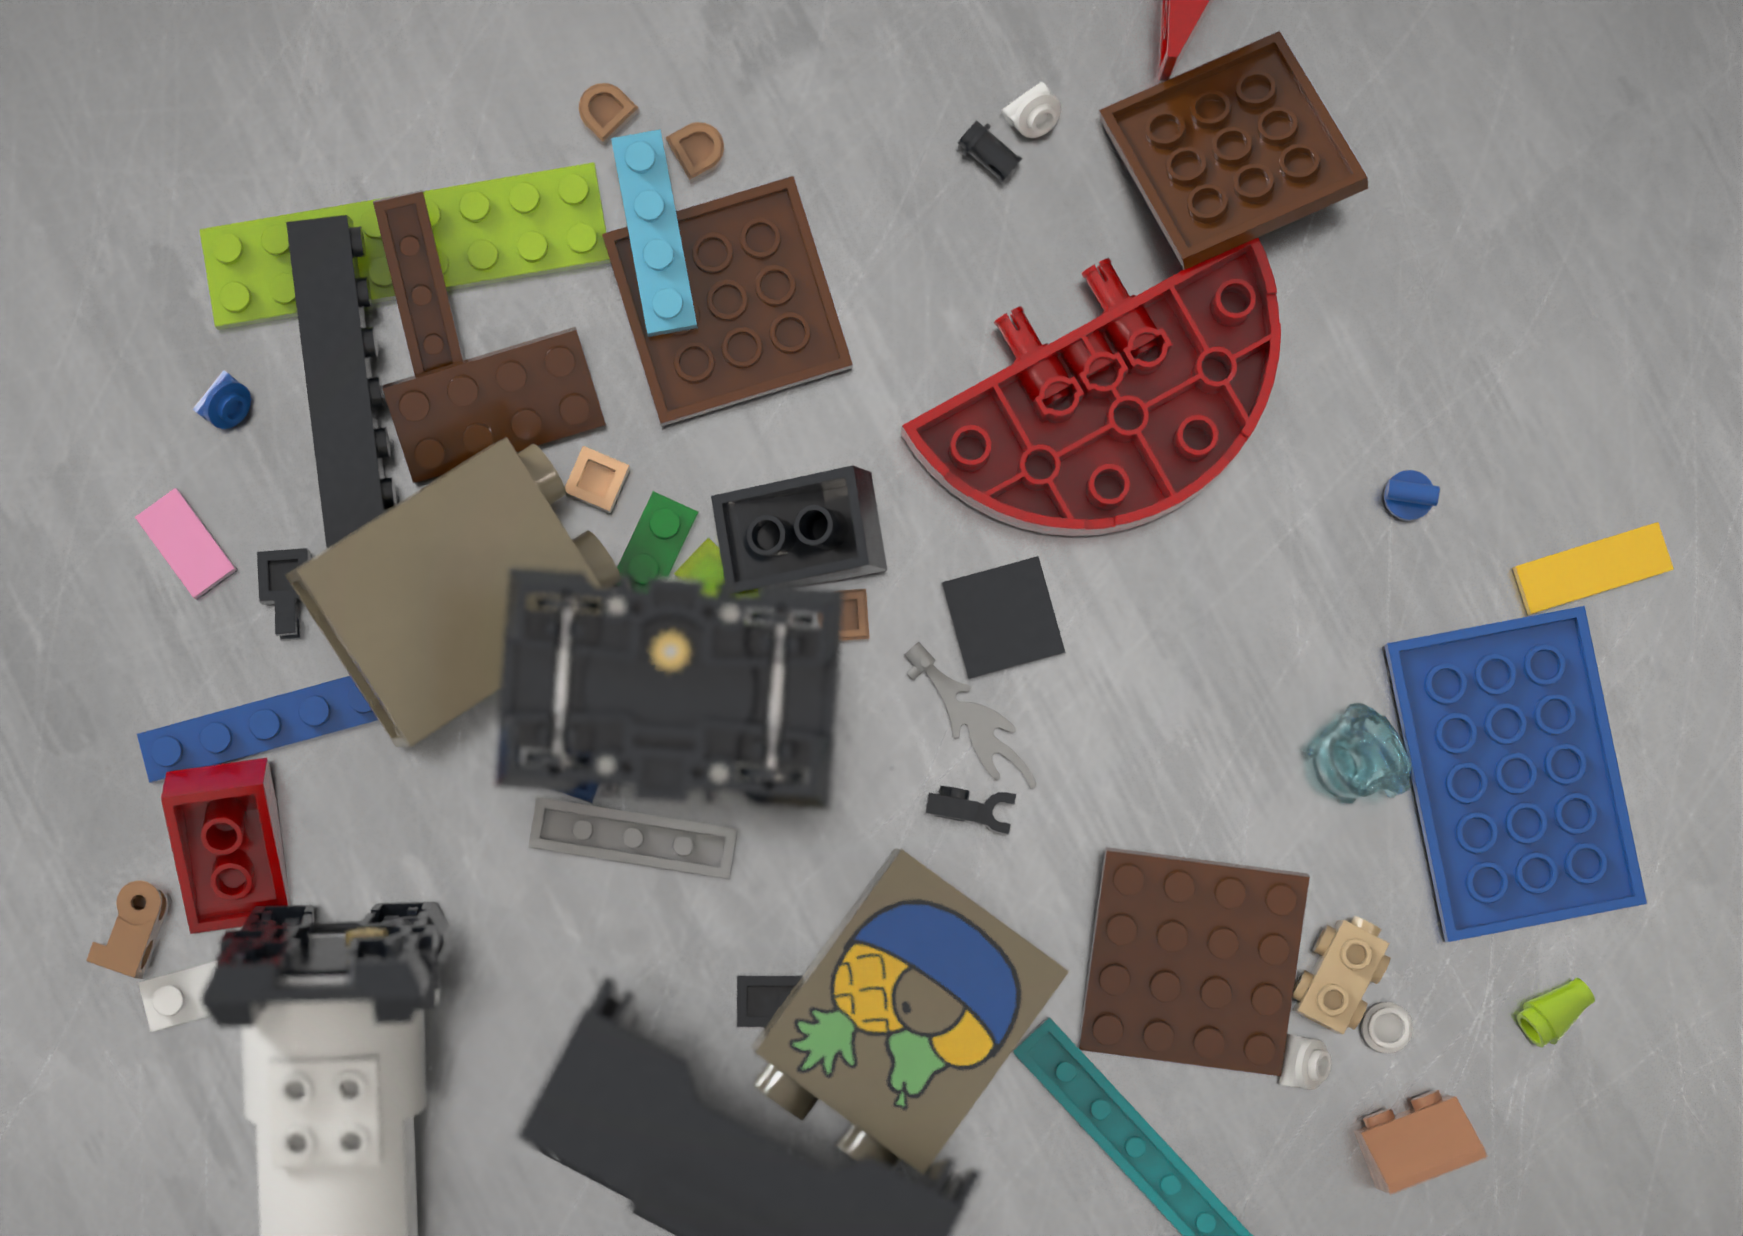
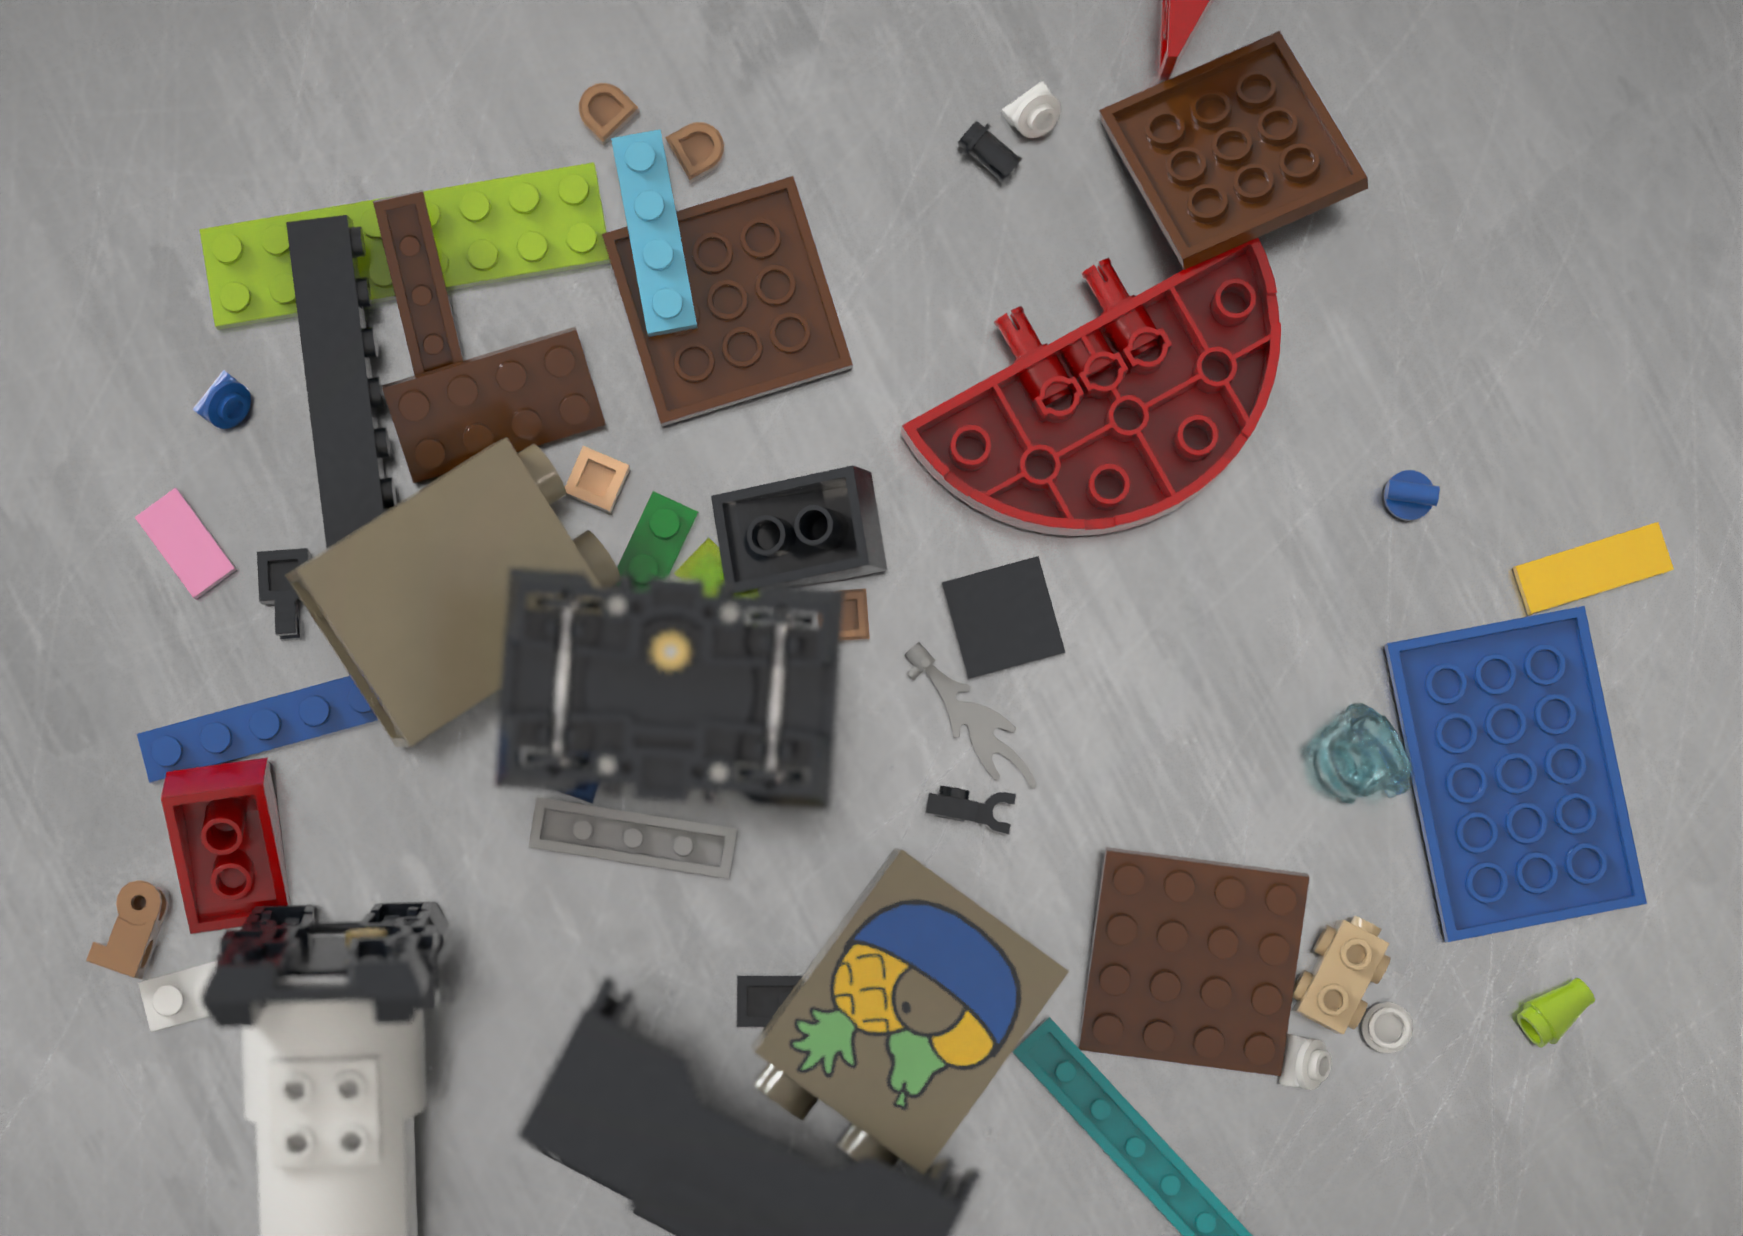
nougat slope [1354,1090,1487,1194] -> none

